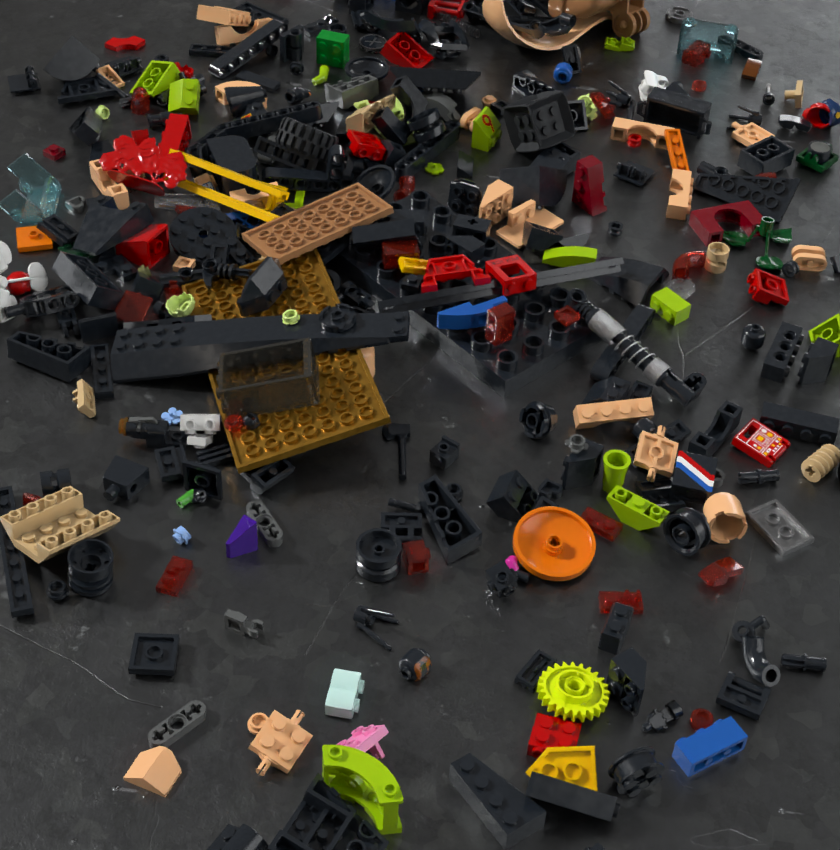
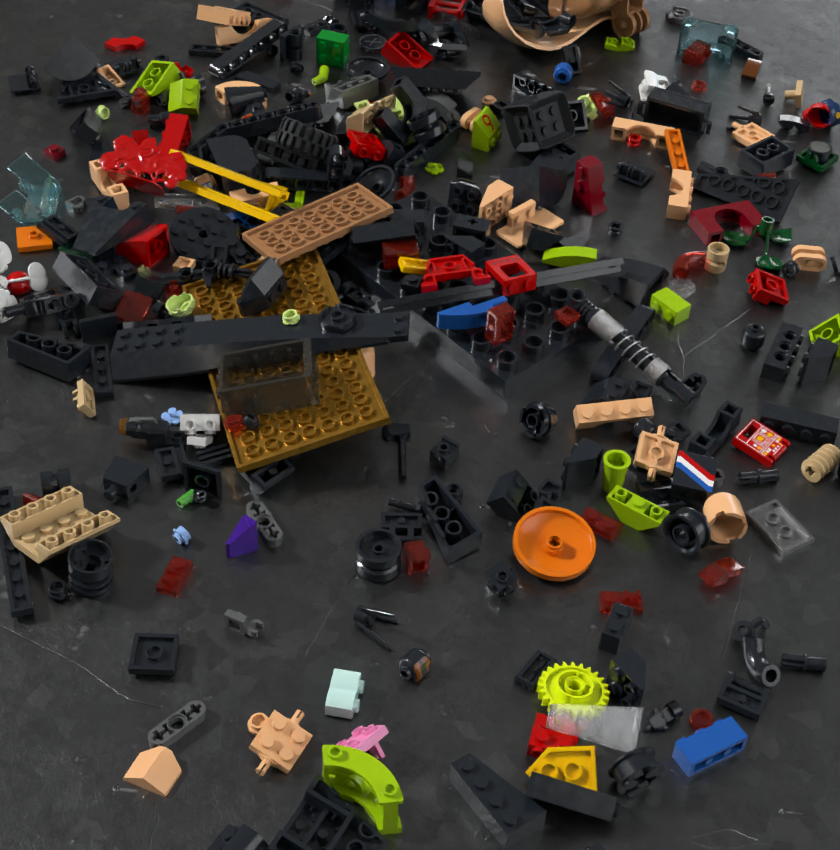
arm [505,555,530,583] -> none
dark grey plate [565,434,589,454] -> none
none -> clear wing [545,704,644,752]

